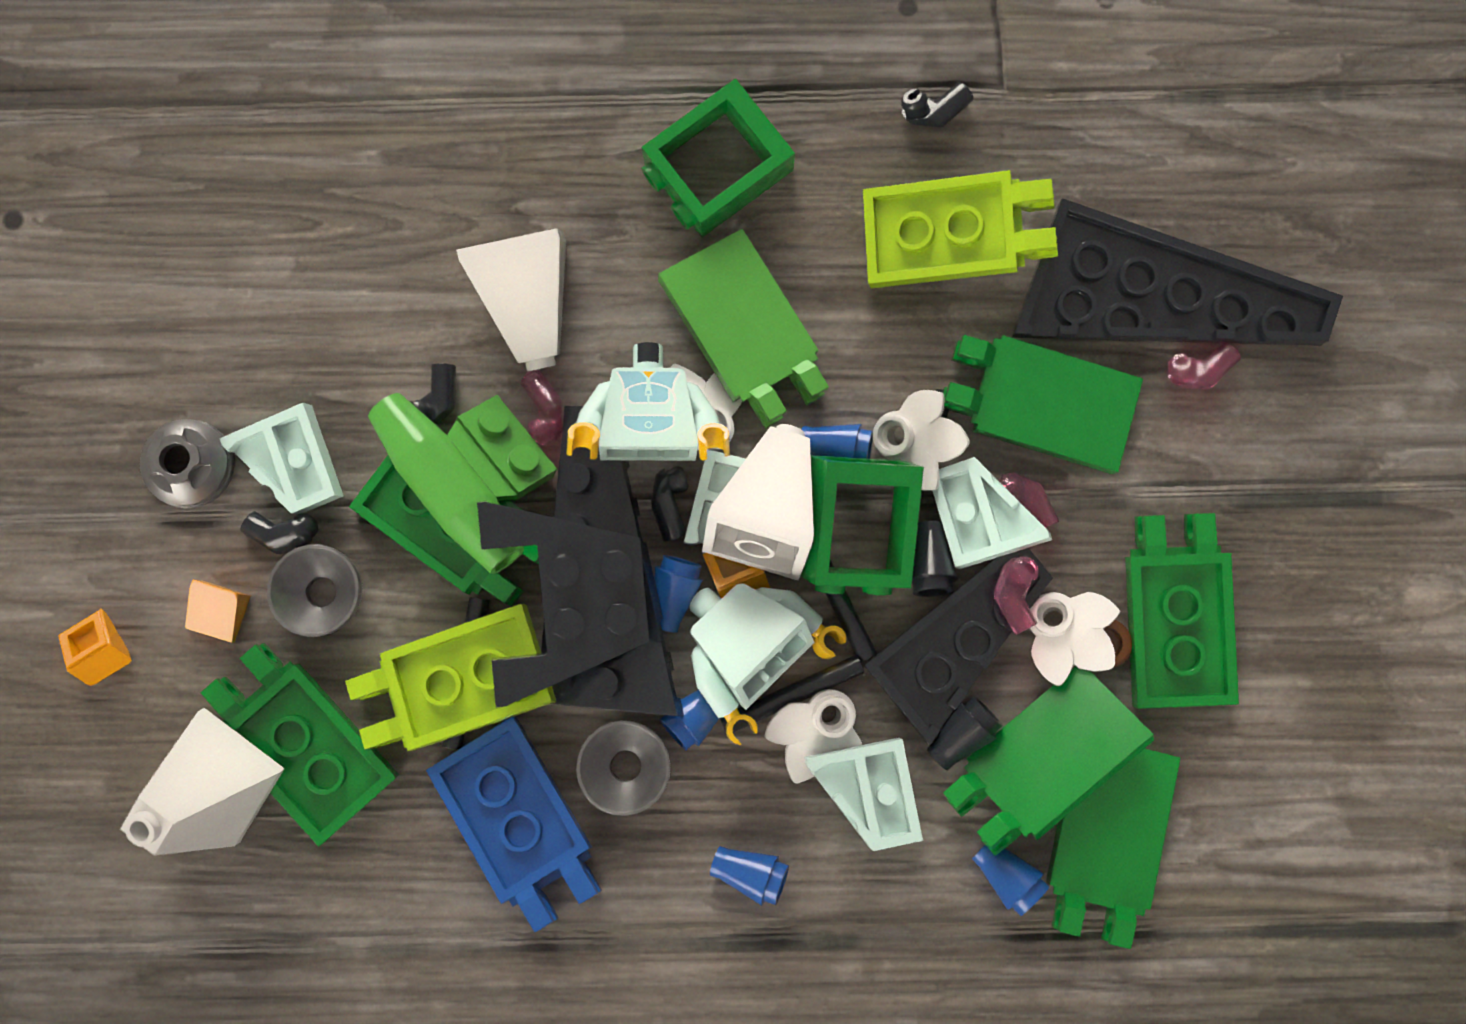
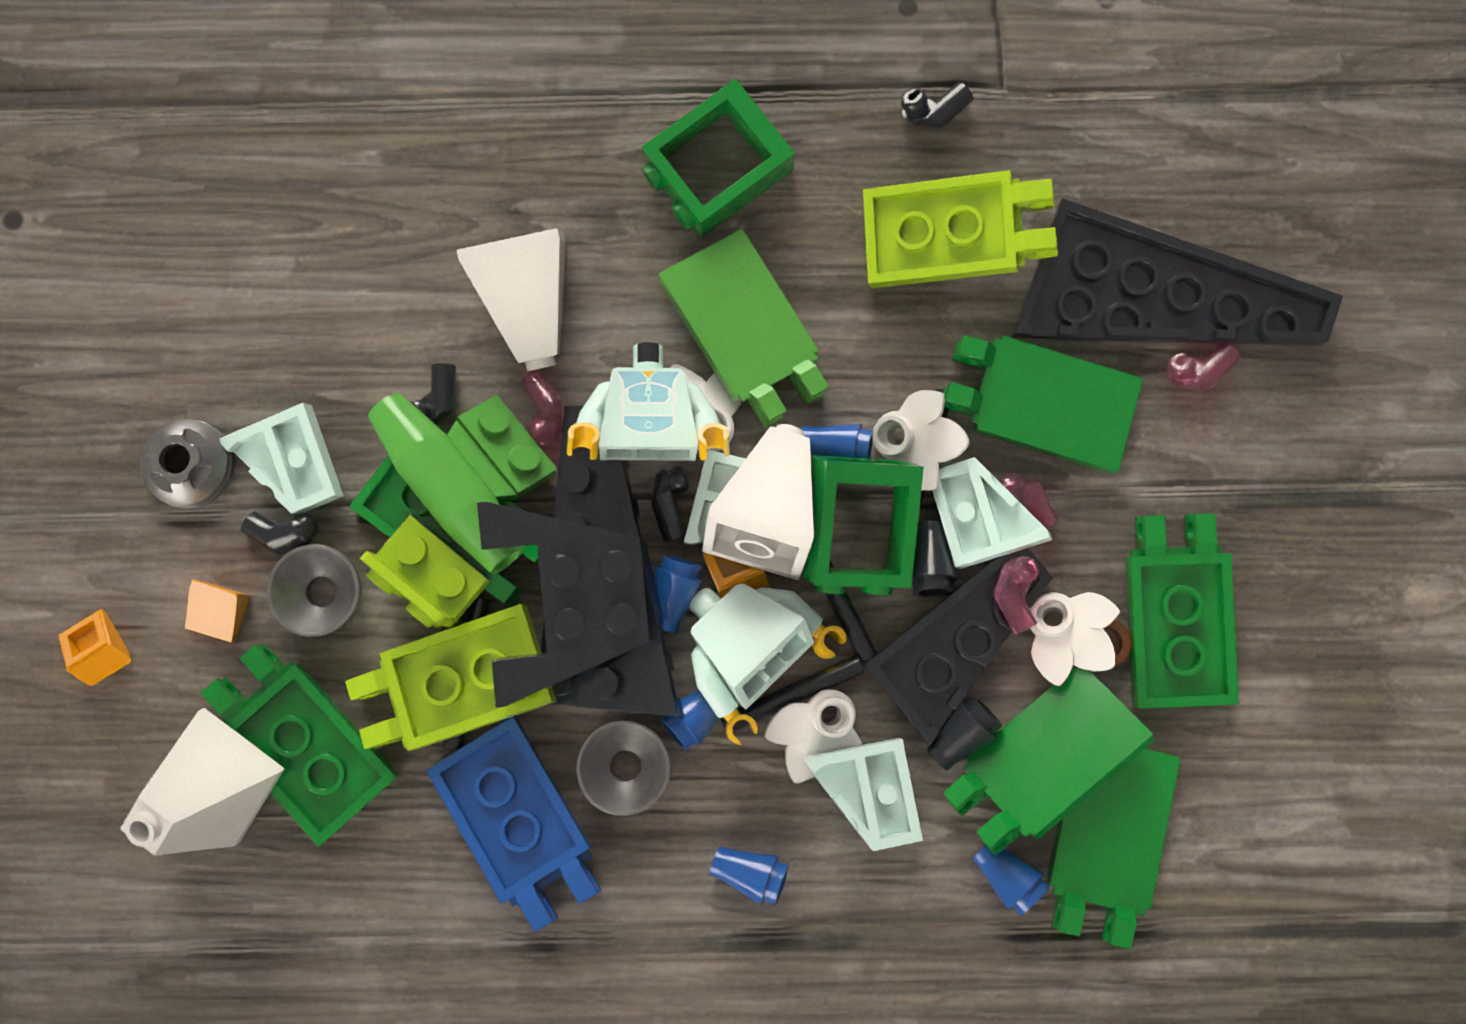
none -> lime bracket [360,515,491,630]

